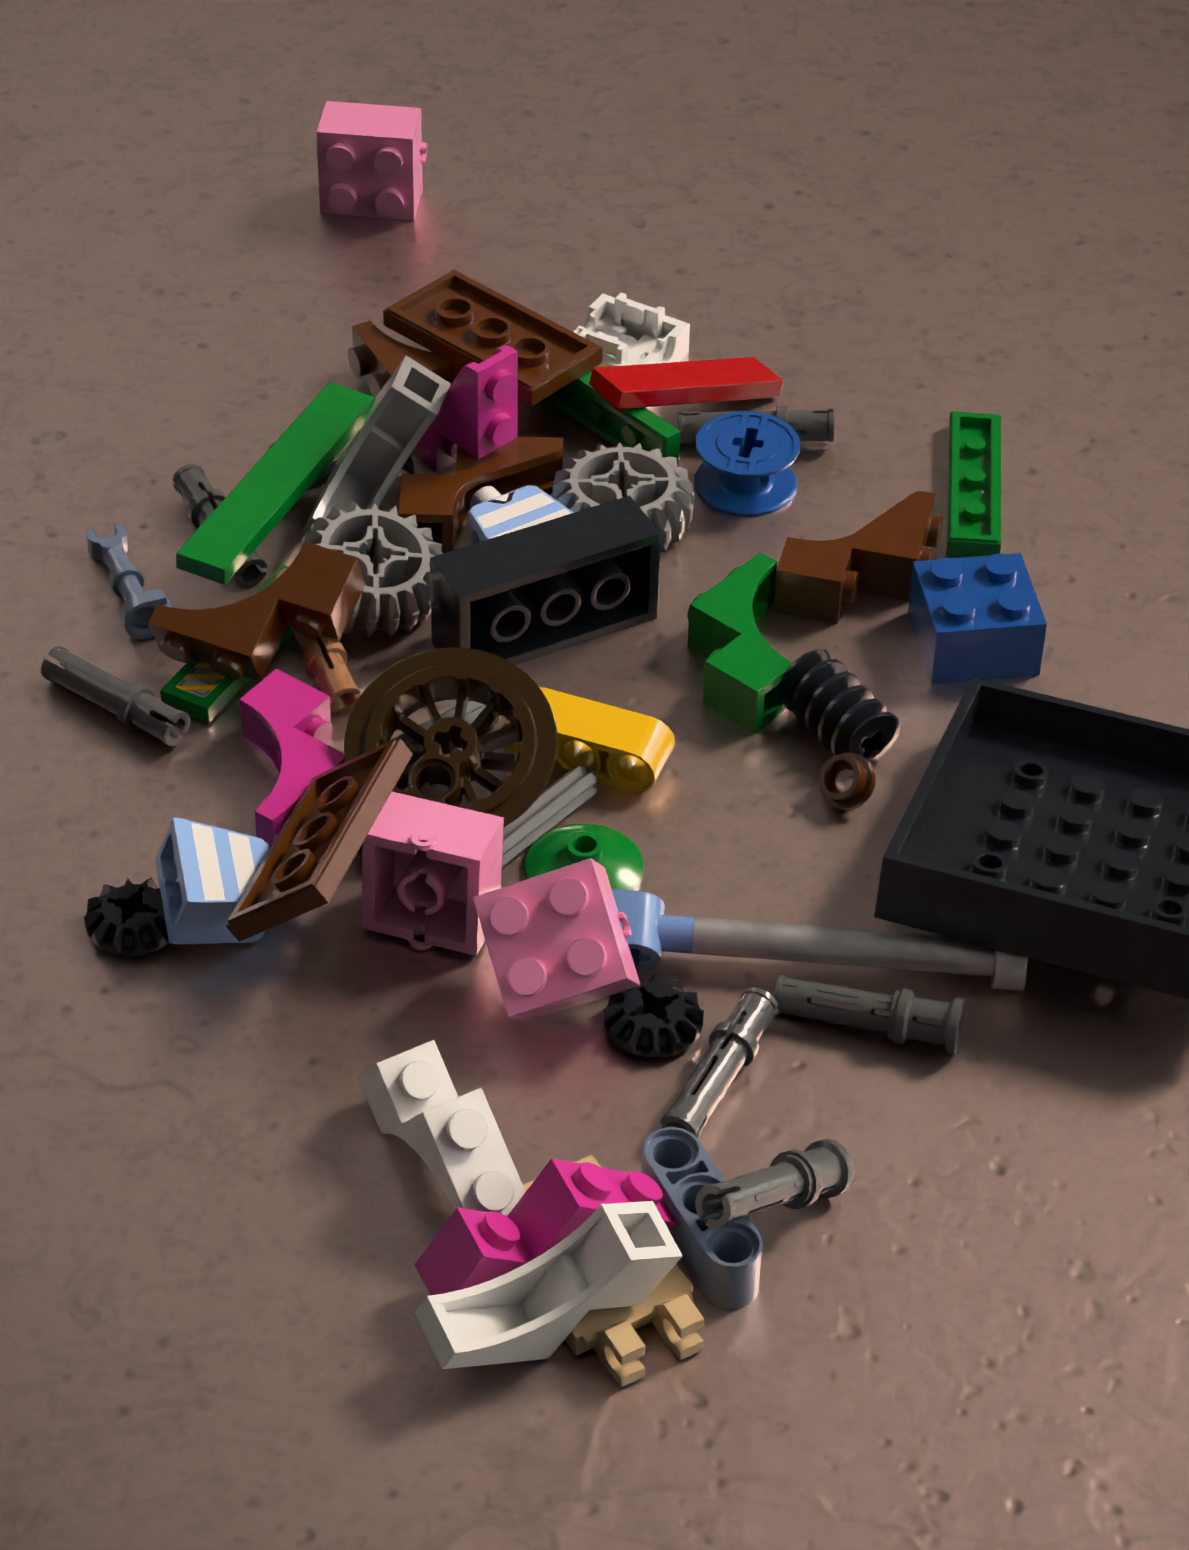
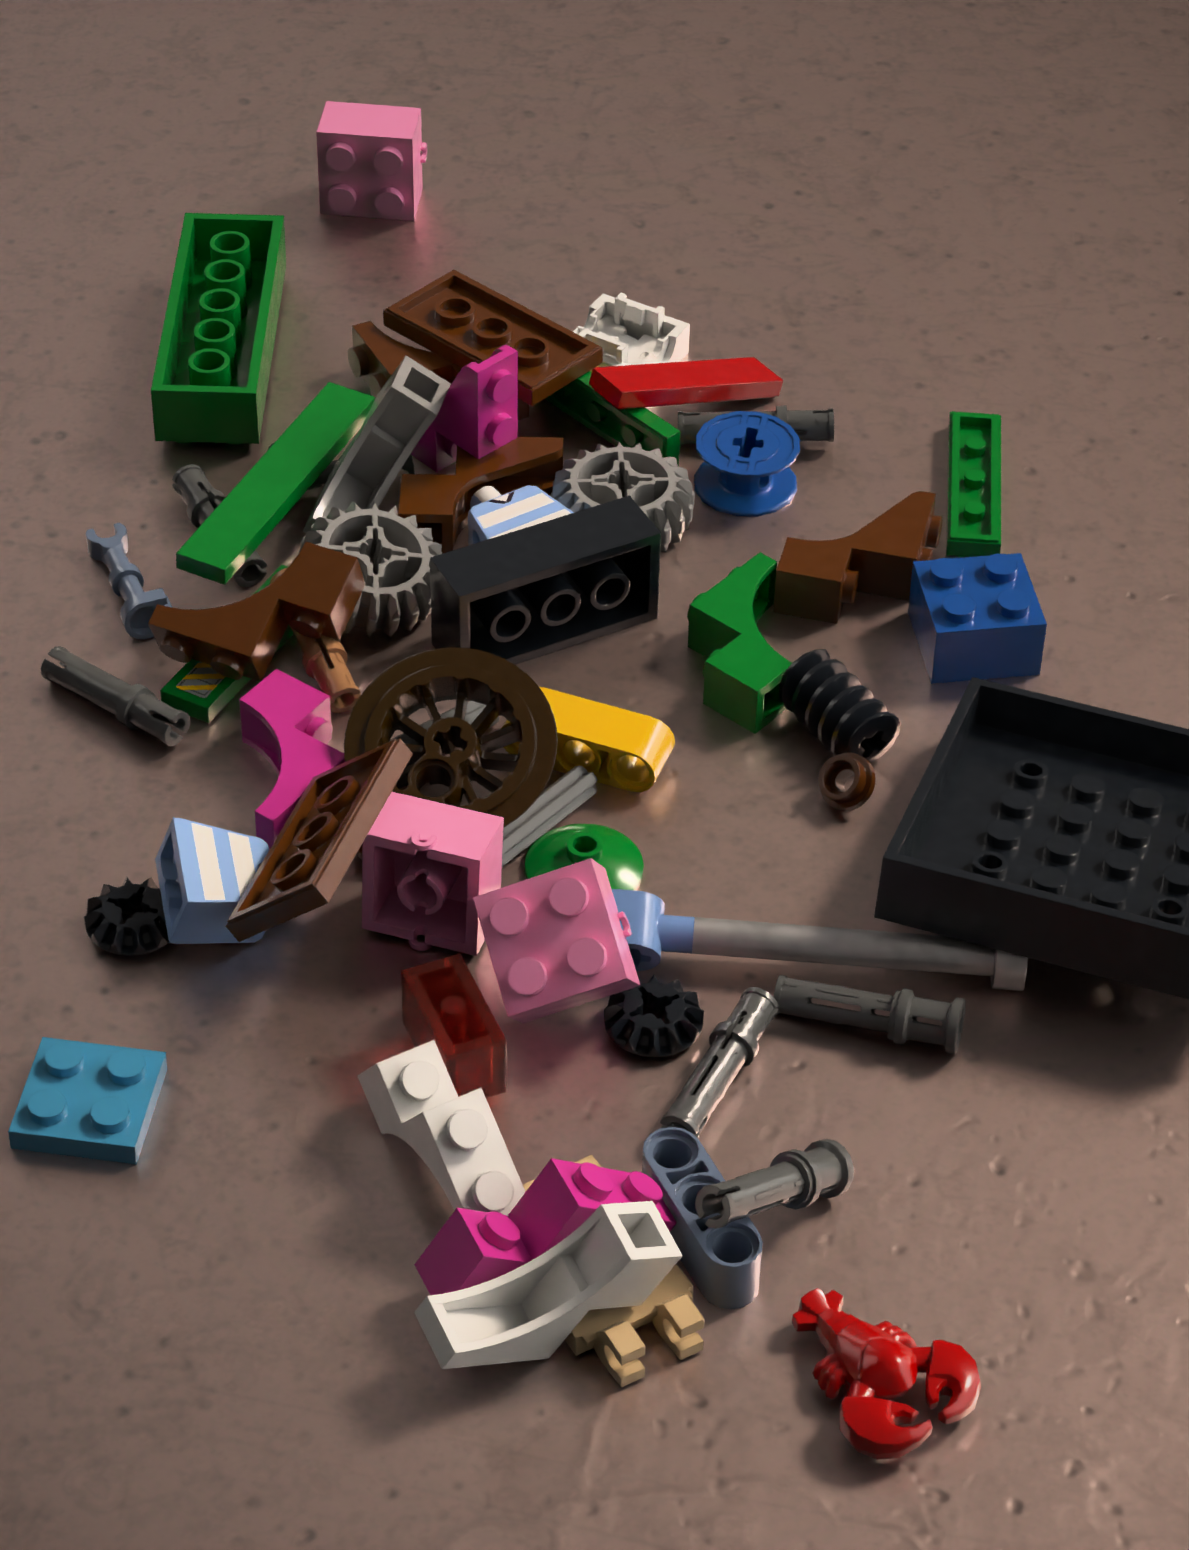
none -> dark azure plate [8,1037,168,1165]
none -> green brick [151,213,286,445]
none -> clear red brick [401,954,507,1098]
none -> red animal [792,1288,981,1460]

